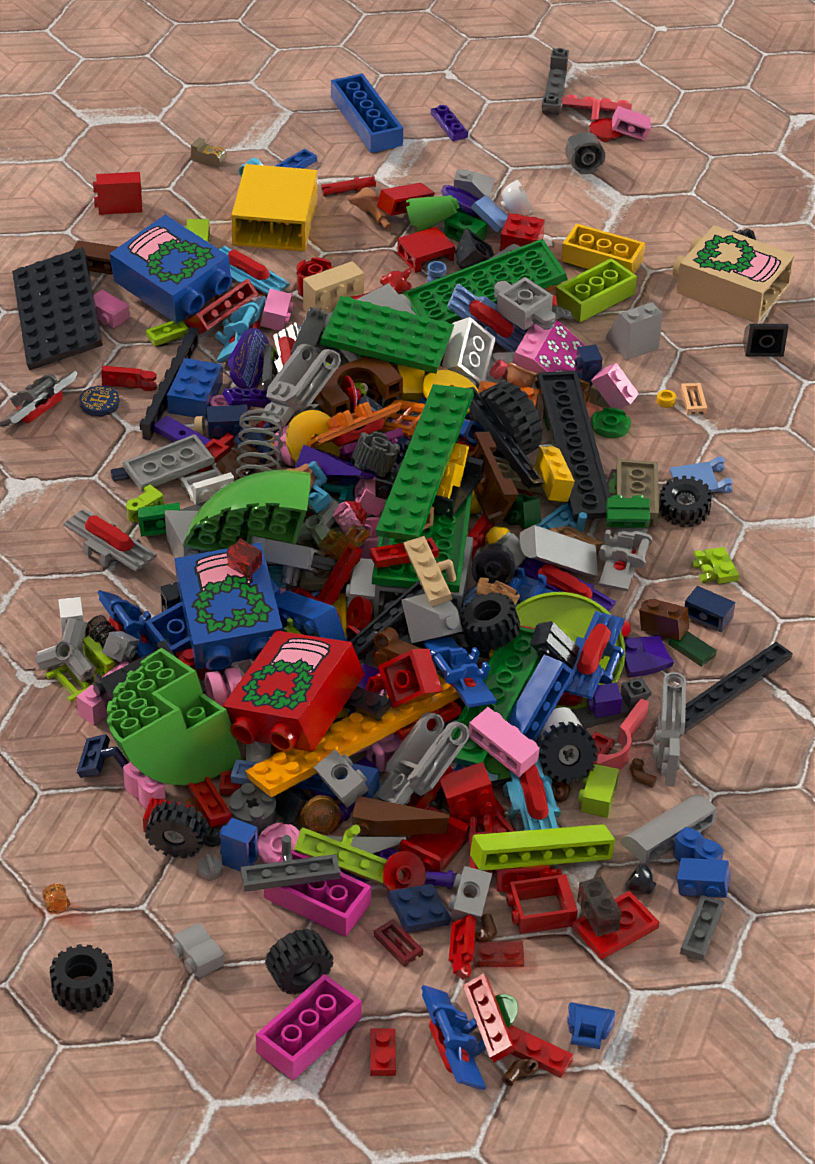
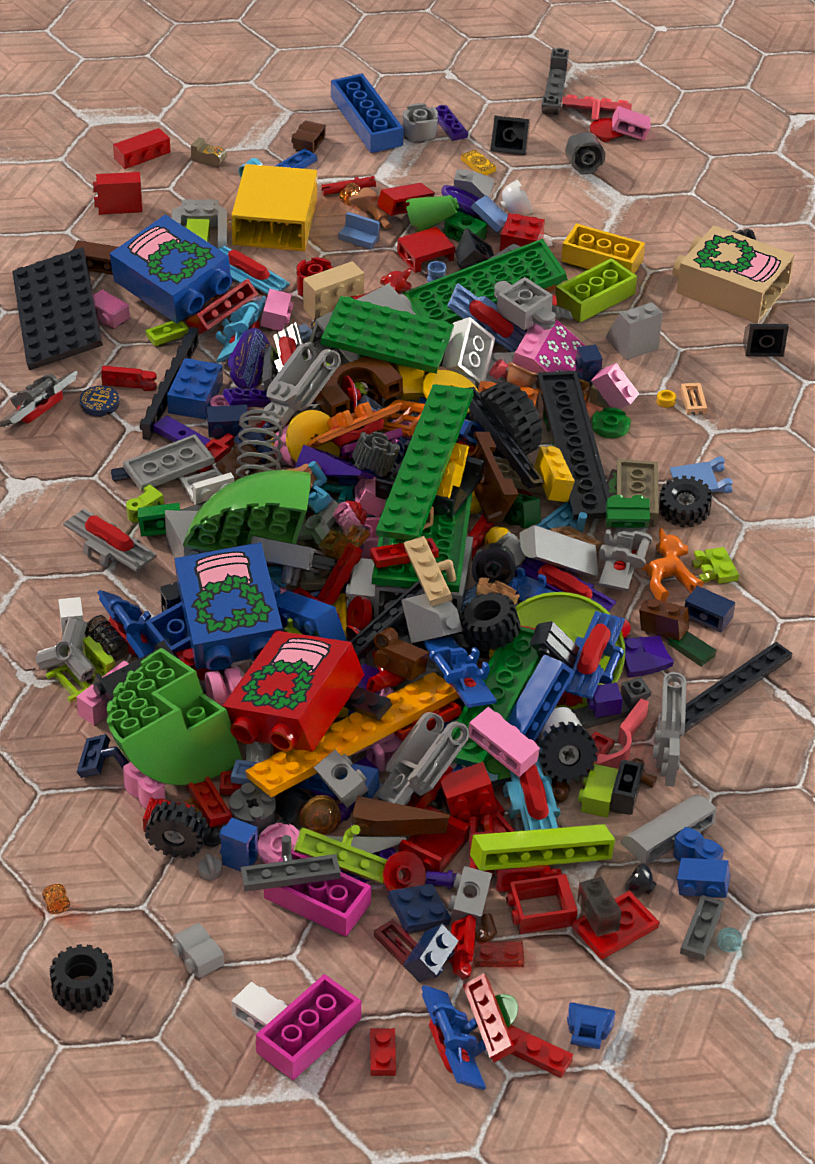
light grey brick [102,631,140,662] -> none
tan tile [194,416,206,436] -> none
clear red brick [227,538,263,578] -> none
black tyre [265,929,334,994] -> none
dark grey hinge [290,307,328,360] -> none
red slope [379,649,442,709] -> none
reddish brown arm [502,1059,539,1086] -> none
none -> red brick [113,128,171,169]
none -> light grey plate [172,199,228,249]
none -> white brick [232,982,288,1033]
none -> reddish brown brick [291,120,326,153]
none -> medium blue panel [338,212,380,249]
none -> clear orange wheel [339,183,361,206]
none -> light grey brick [402,103,438,143]
none -> dark blue brick [403,924,458,982]
none -> tile [461,149,496,175]
none -> black slope [490,115,530,155]
none -> black brick [610,760,644,815]
none -> orange animal [640,527,704,602]
none -> clear light blue tile [717,927,742,952]

